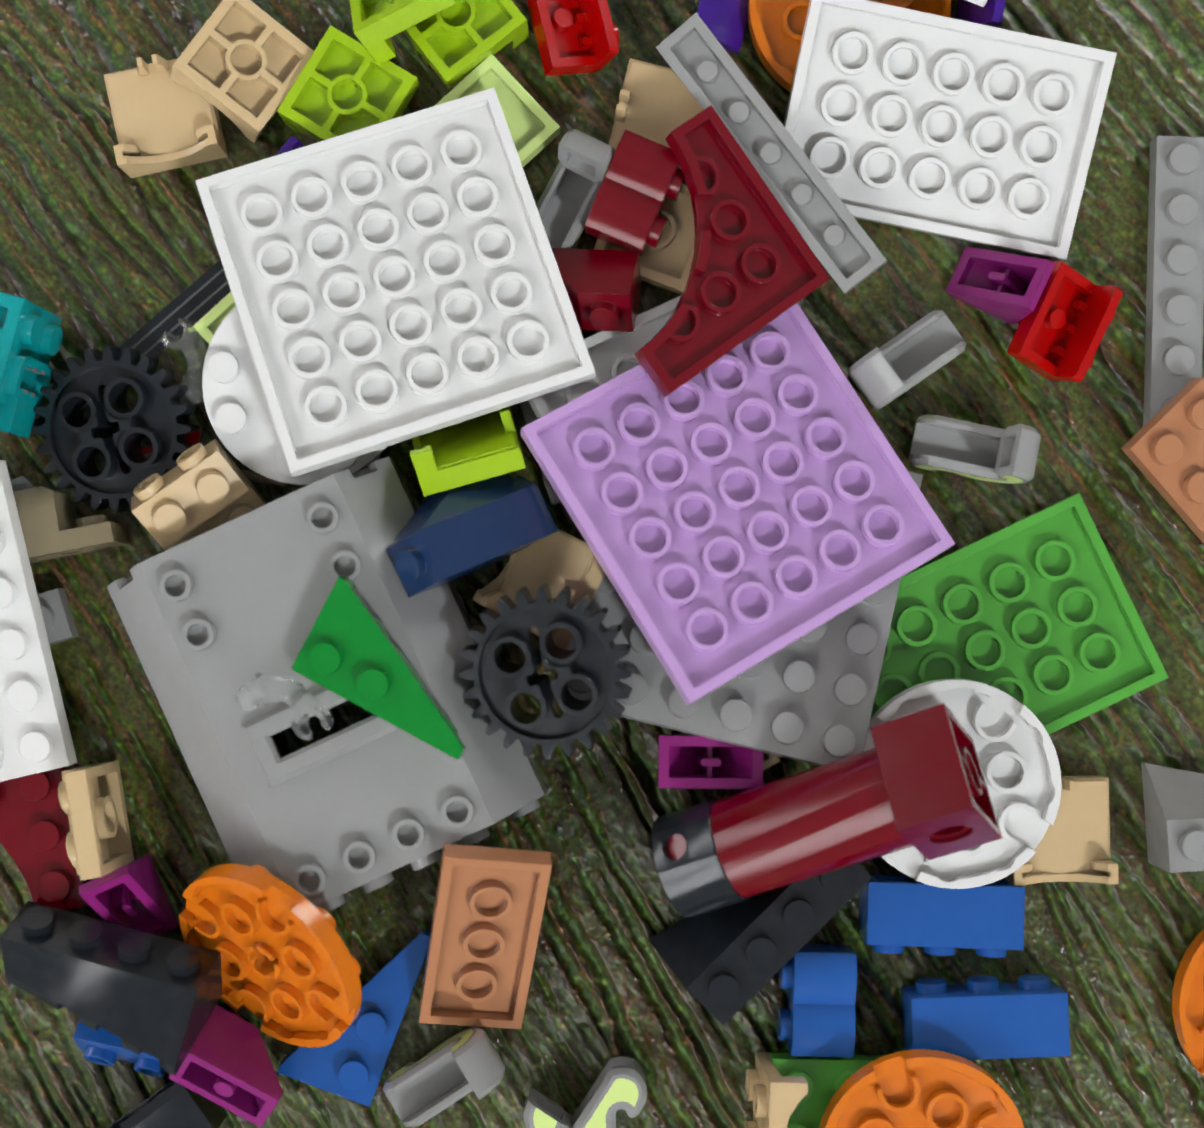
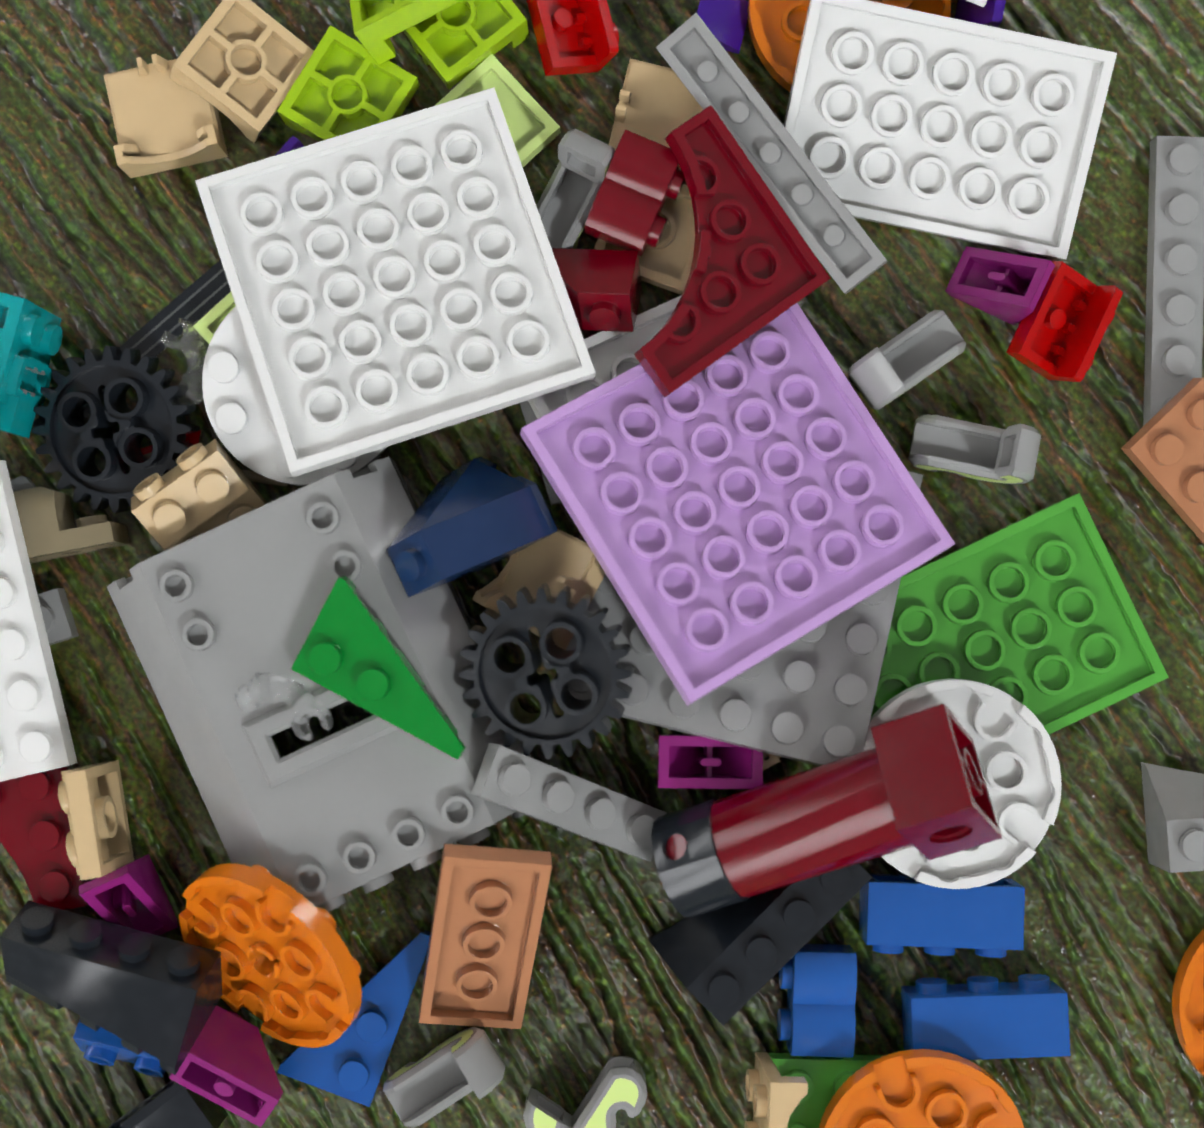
lime piece [410,406,526,497] -> none
tan piece [1004,775,1119,886] -> none
none -> light grey plate [471,743,667,862]

